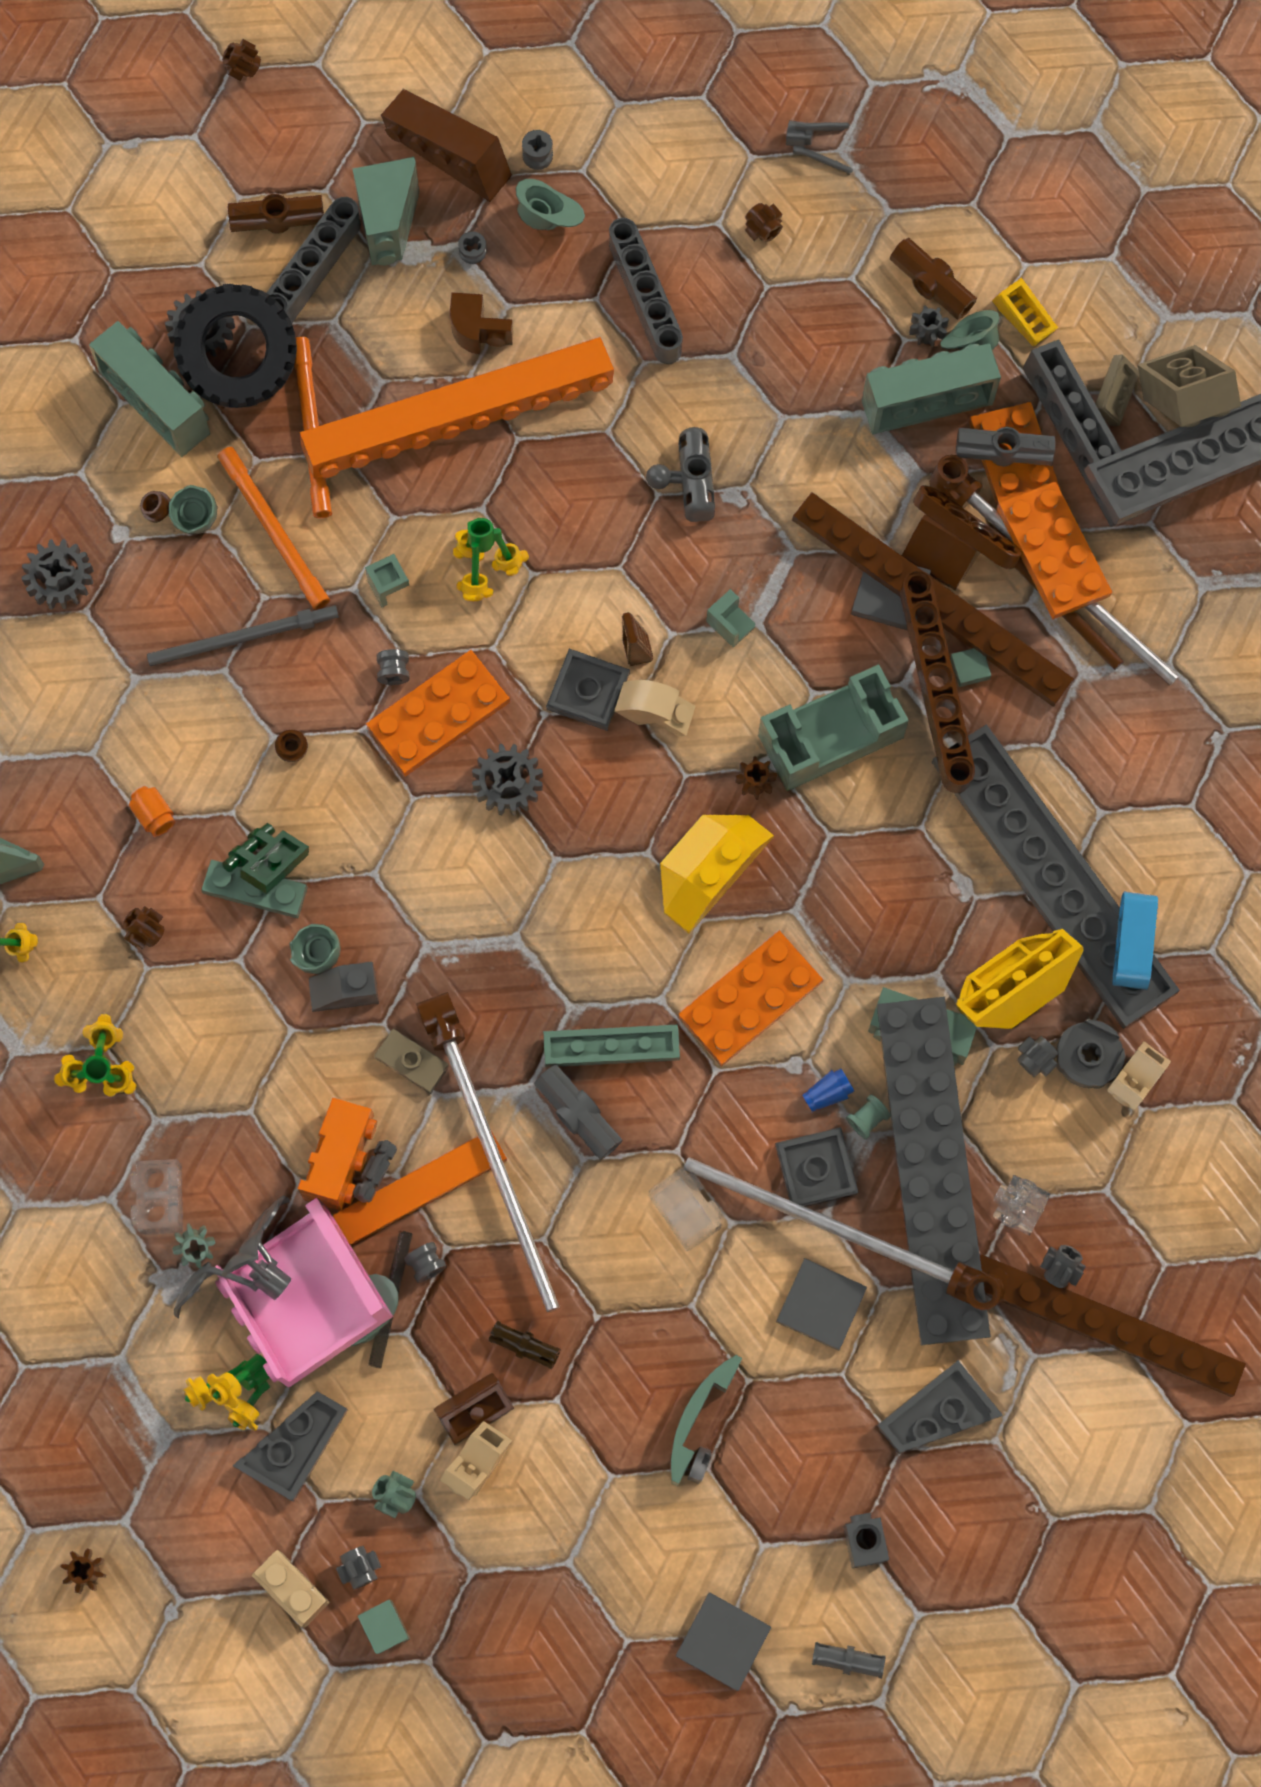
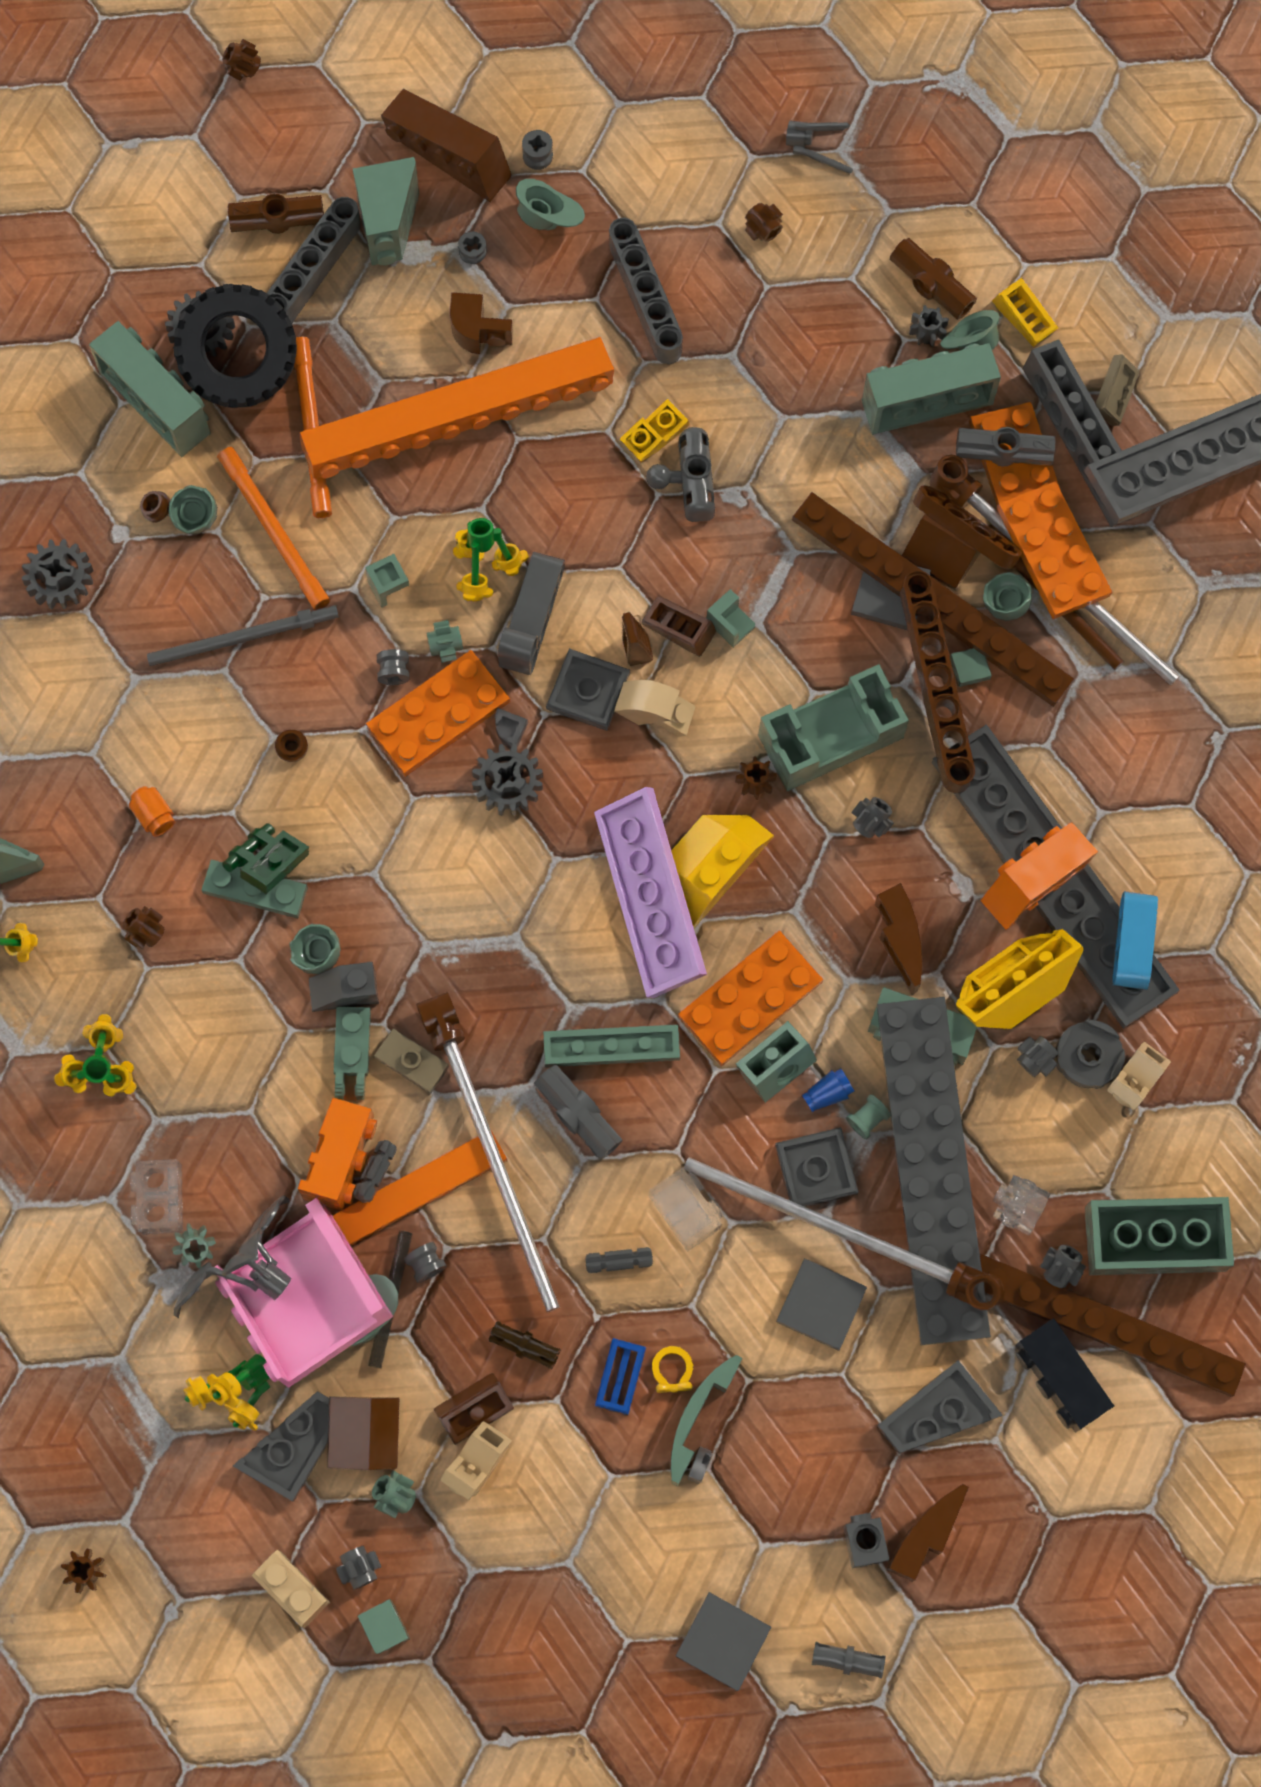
dark tan brick [1137,345,1241,427] -> none
none -> reddish brown slope [327,1396,400,1470]
none -> sand green hinge [334,1007,371,1100]
none -> sand green gear [426,620,463,662]
none -> flat silver tile [495,708,528,749]
none -> dark grey beam [498,552,565,675]
none -> dark grey axle [585,1247,653,1273]
none -> lavender plate [594,787,707,998]
none -> blue tile [595,1338,646,1416]
none -> yellow slope [620,399,691,463]
none -> reddish brown slope [641,595,716,657]
none -> yellow piece [652,1346,693,1393]
none -> sand green brick [736,1021,817,1103]
none -> dark grey gear [851,797,894,838]
none -> reddish brown slope [875,883,922,995]
none -> reddish brown slope [887,1484,969,1582]
none -> orange wedge [980,822,1098,930]
none -> sand green hair [983,572,1032,621]
none -> black brick [1015,1318,1114,1433]
none -> sand green brick [1085,1197,1234,1275]

